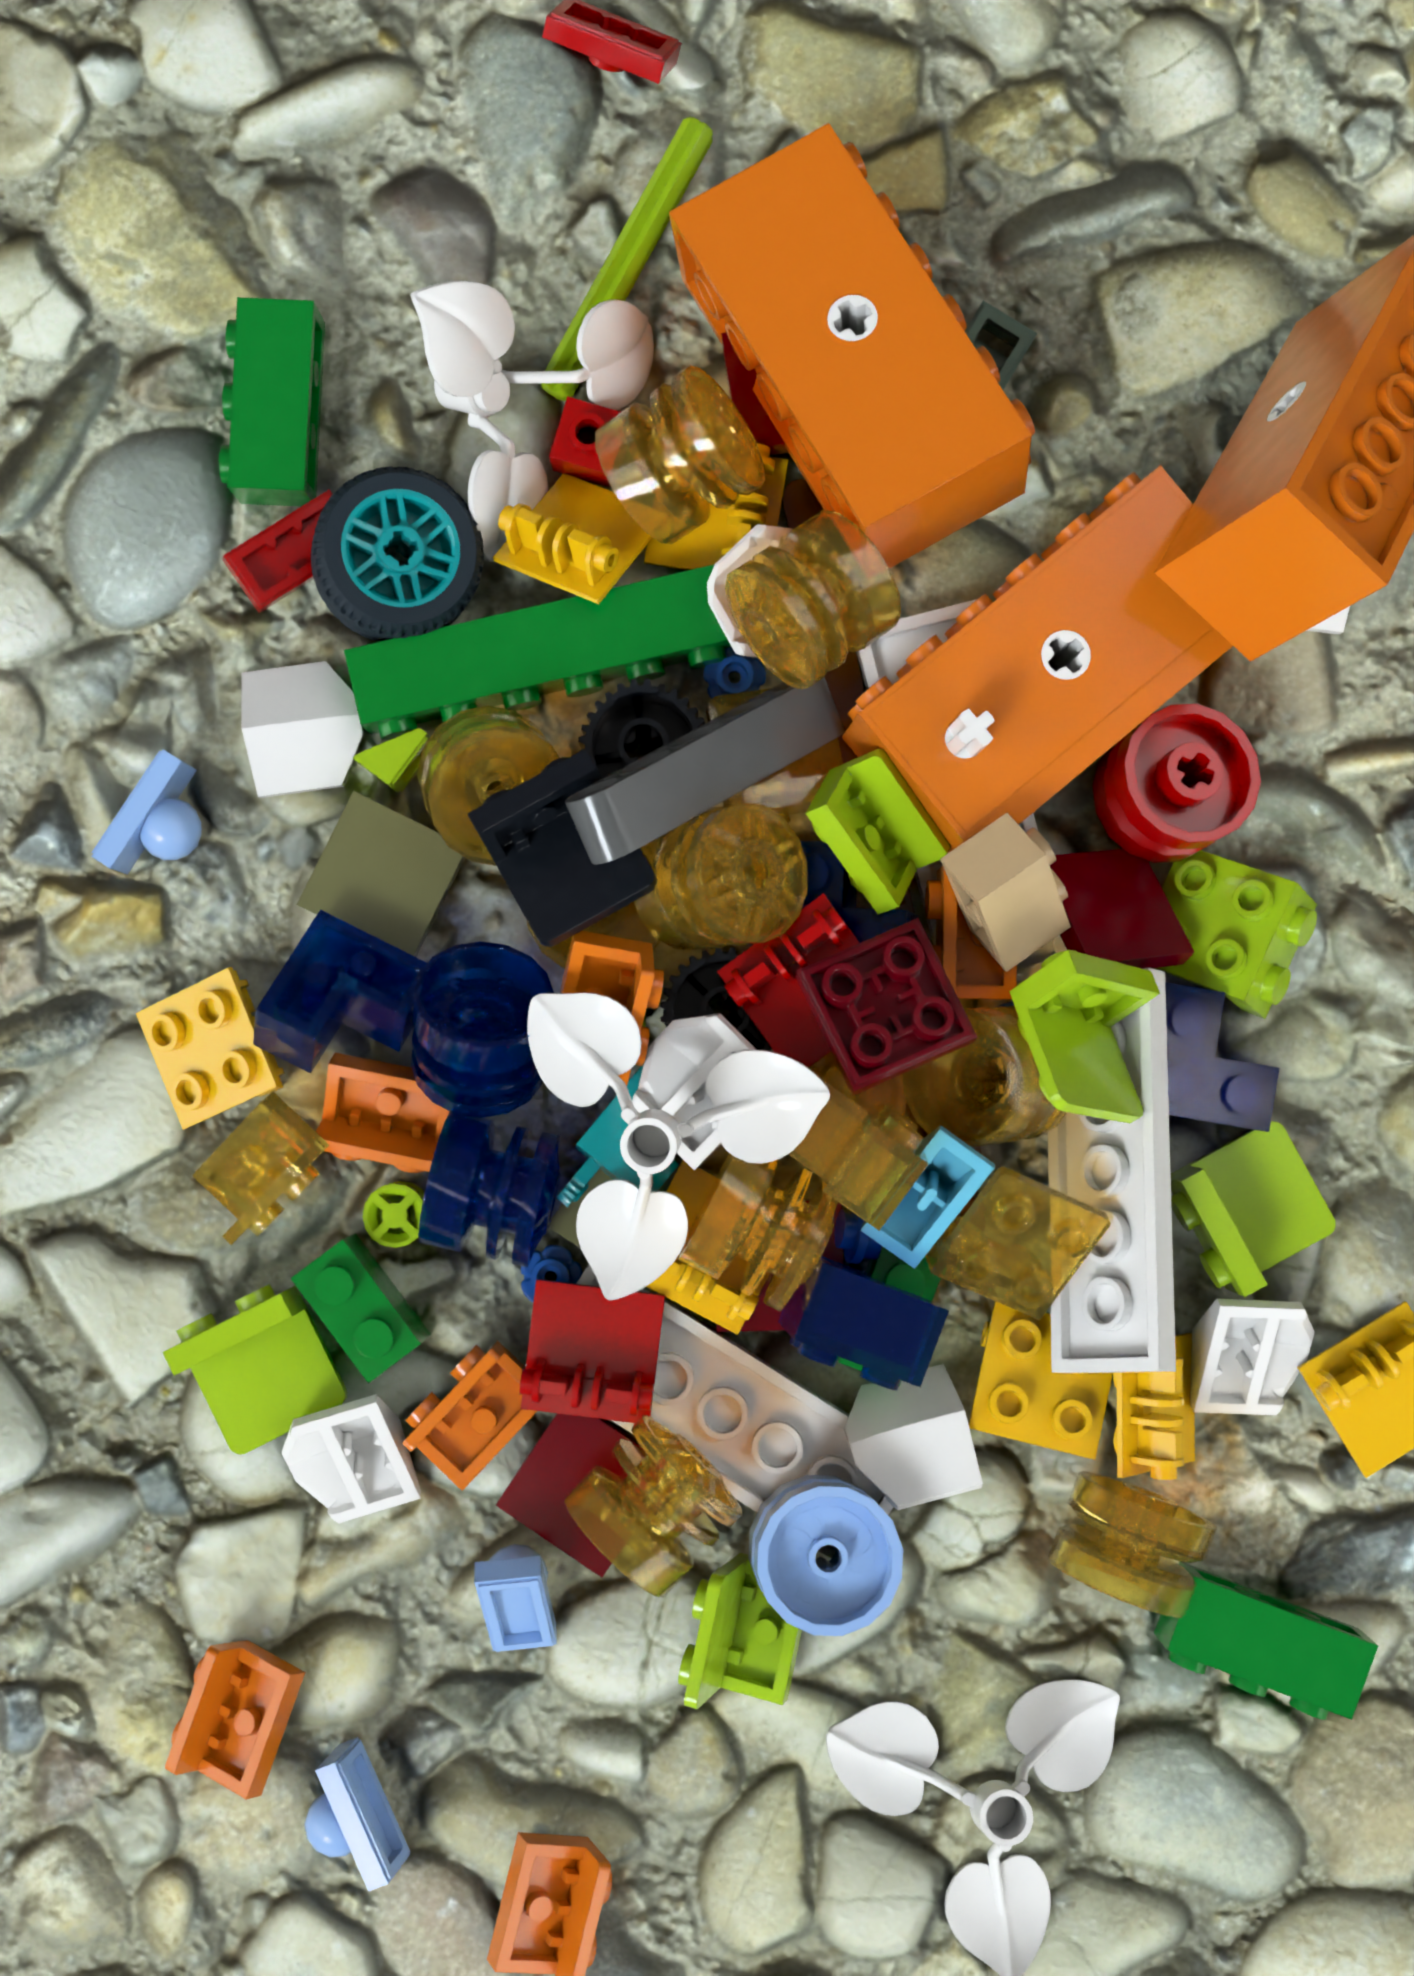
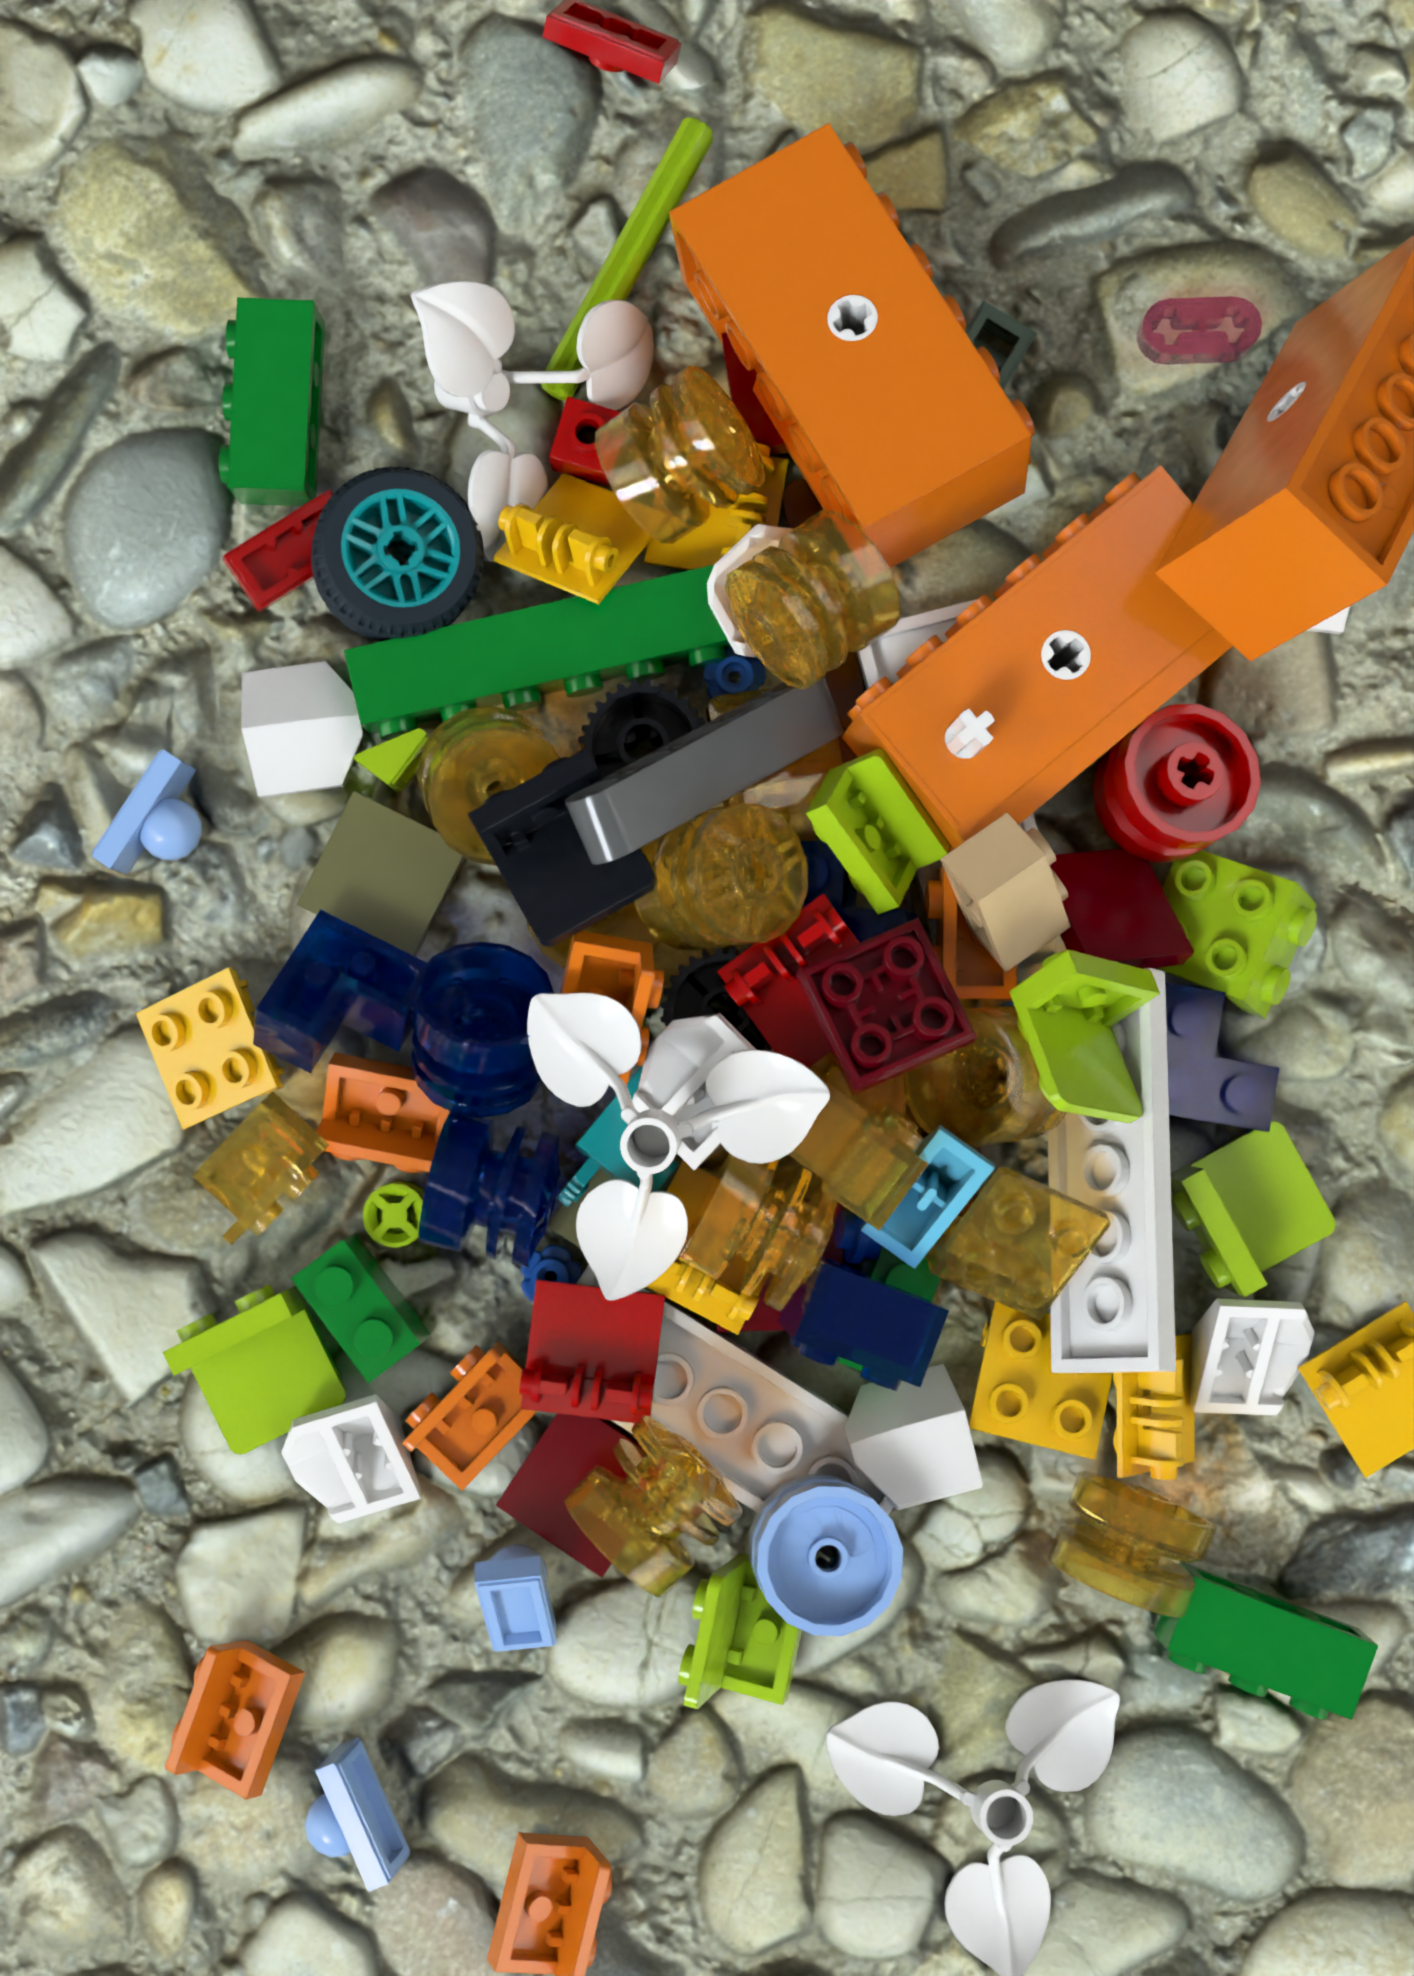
none -> clear pink beam [1136,296,1262,365]

